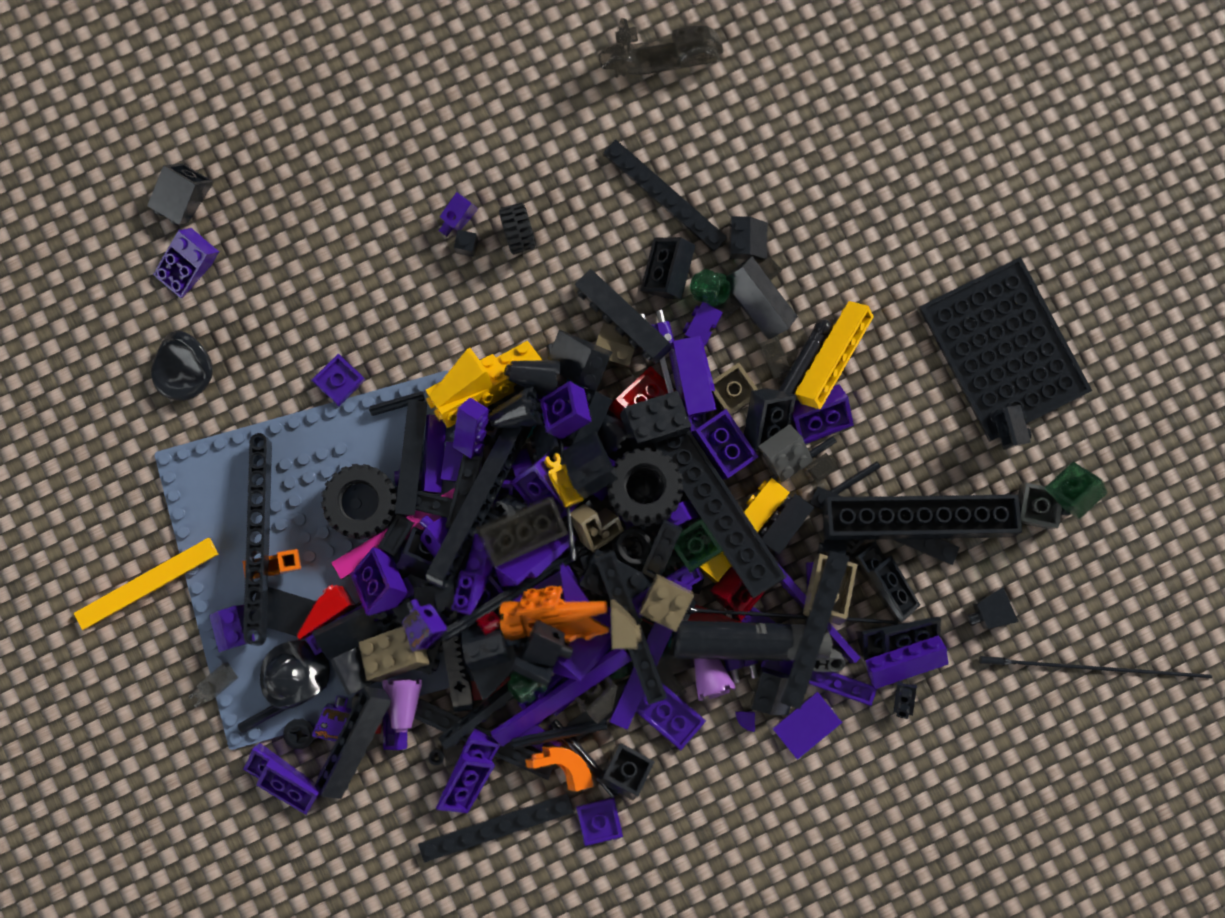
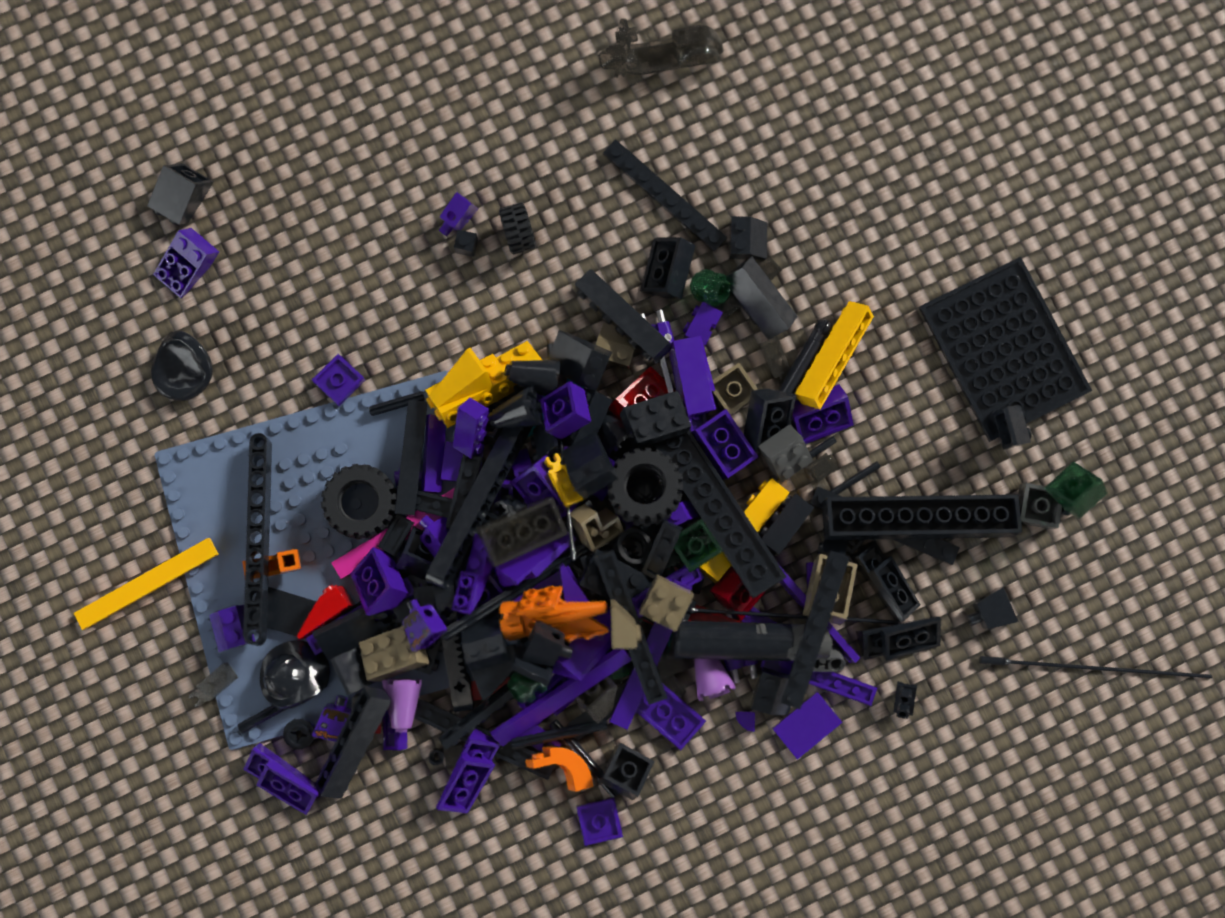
black plate [418,793,574,863] -> none
dark red tile [476,611,501,634] -> none
dark purple brick [865,635,949,689] -> none

